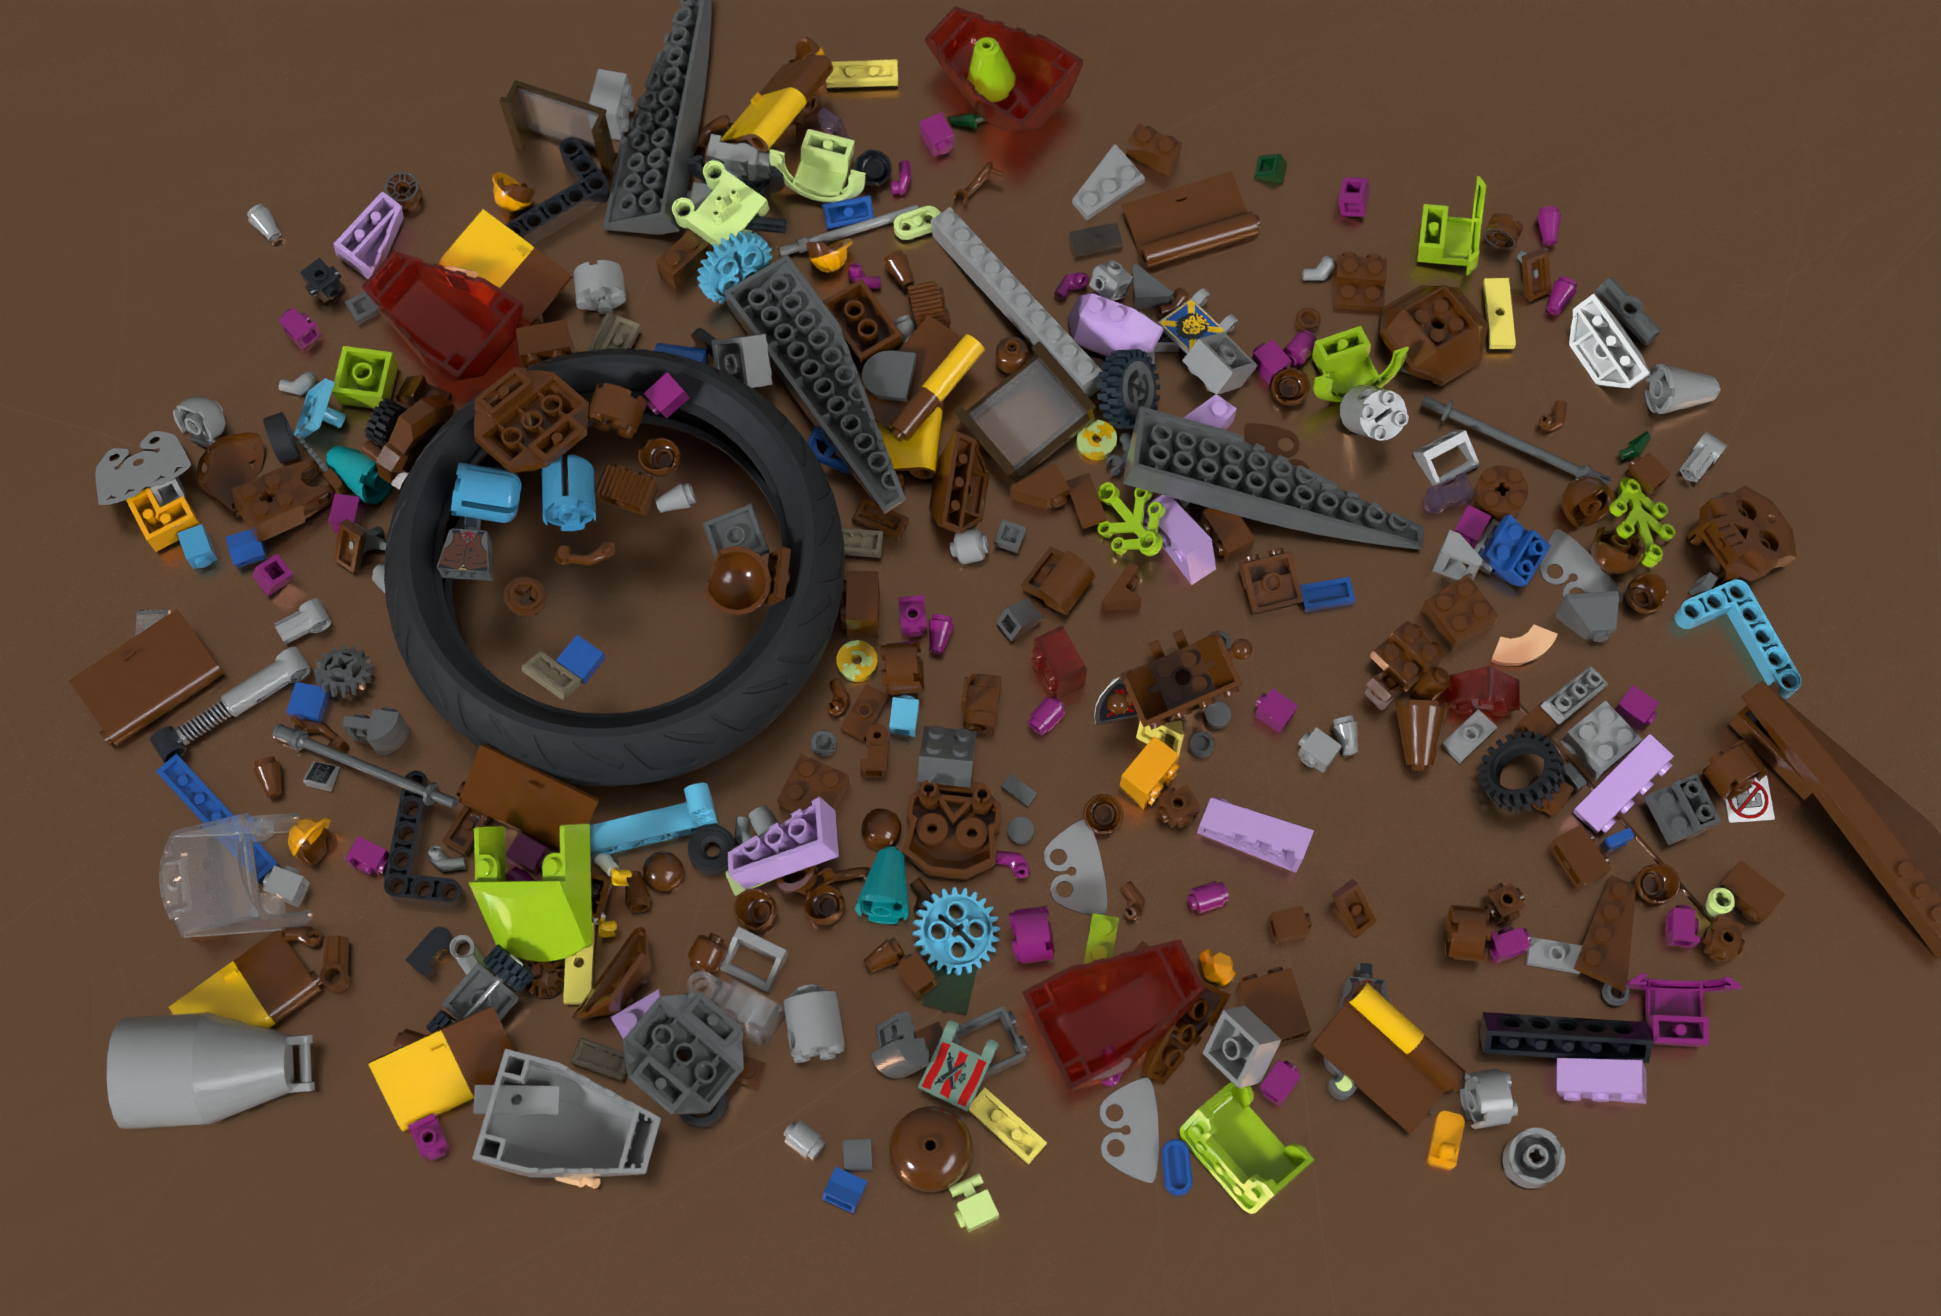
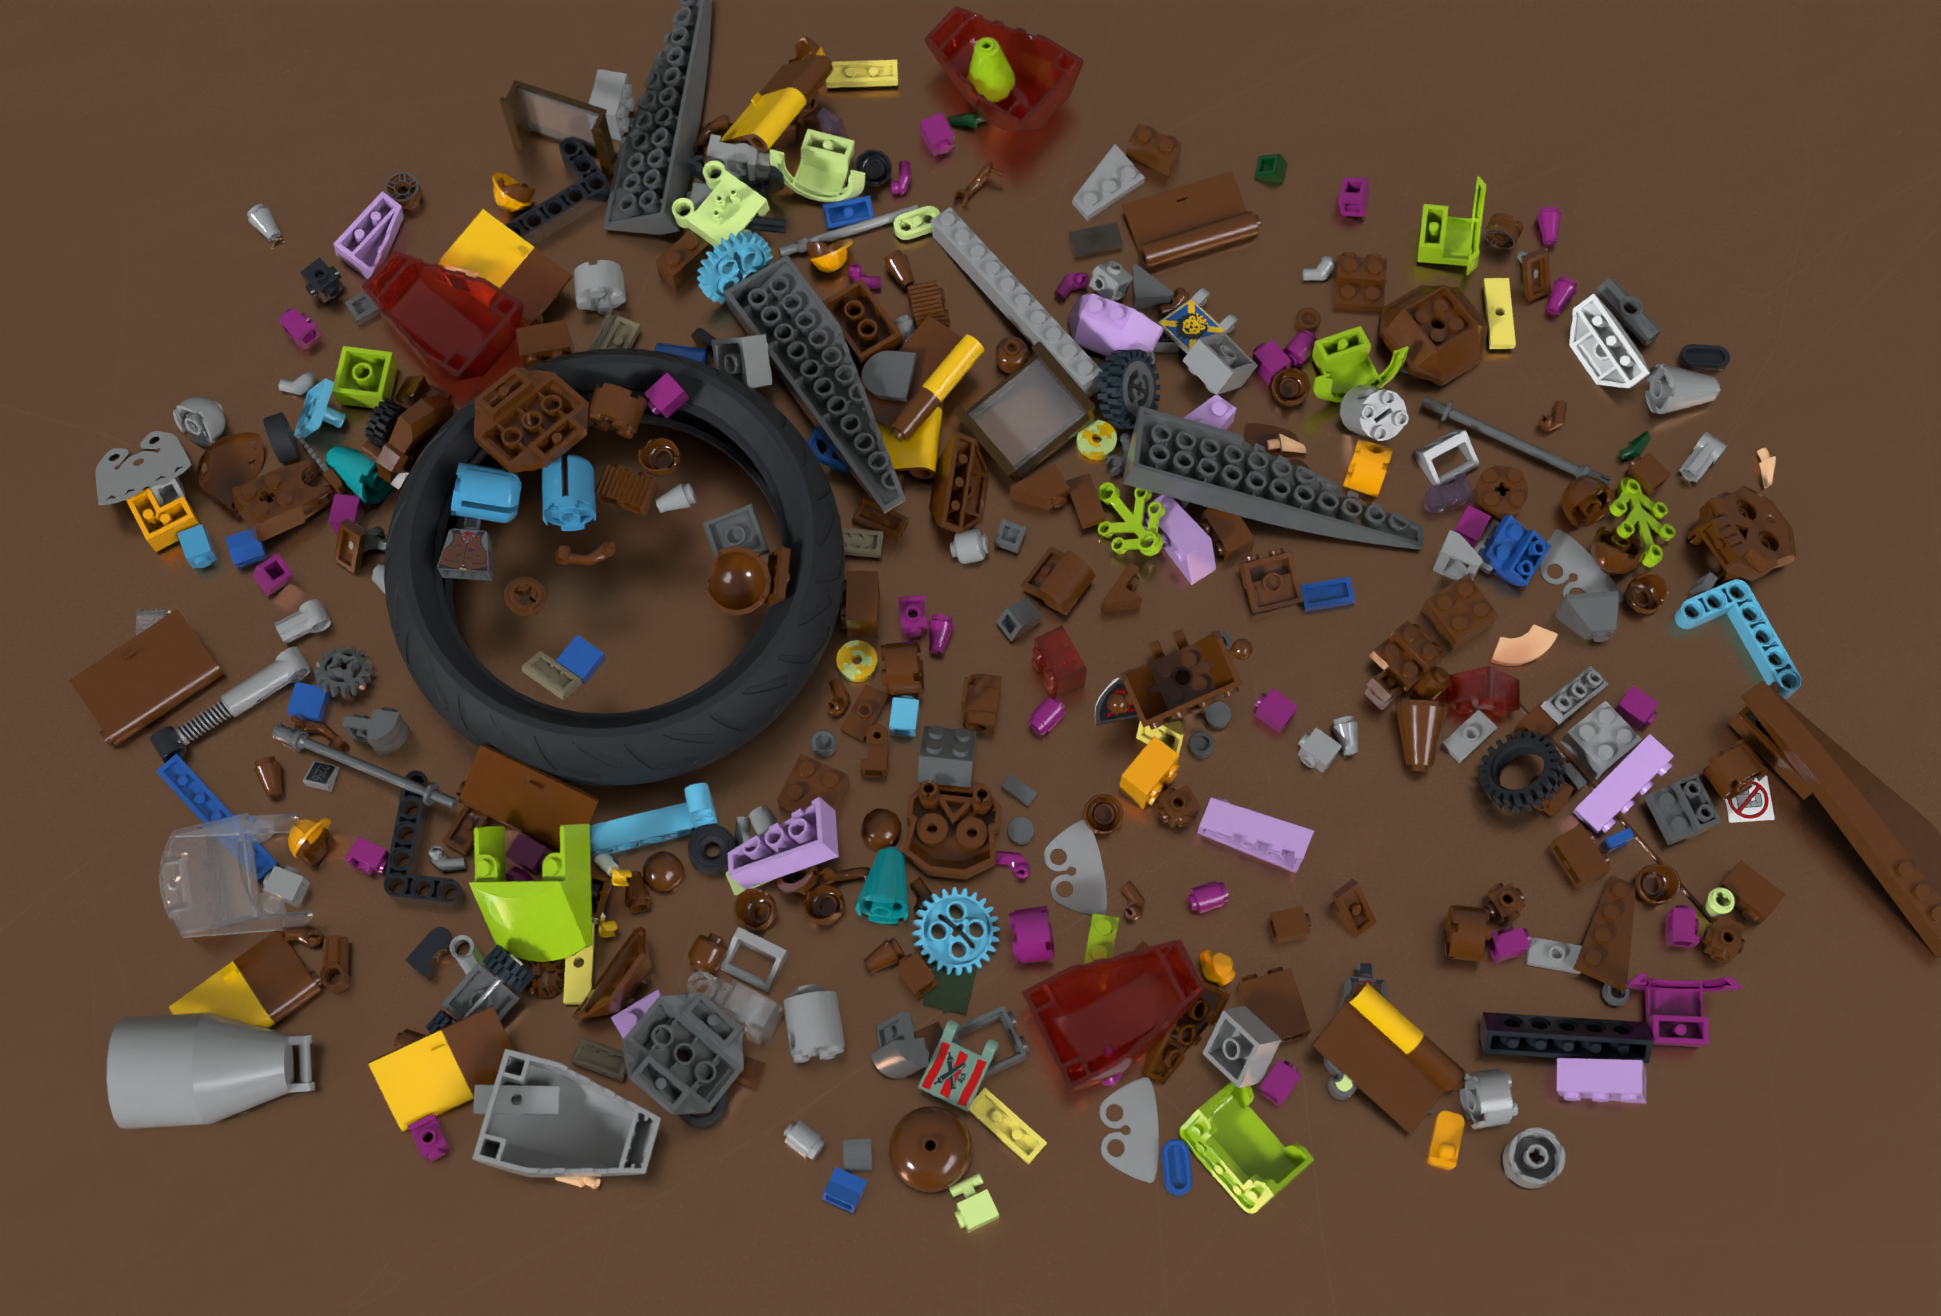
none -> light nougat bar [1266,434,1307,453]
none -> light orange brick [1343,439,1393,497]
none -> black tile [1678,344,1730,372]
none -> light nougat bar [1757,448,1776,489]

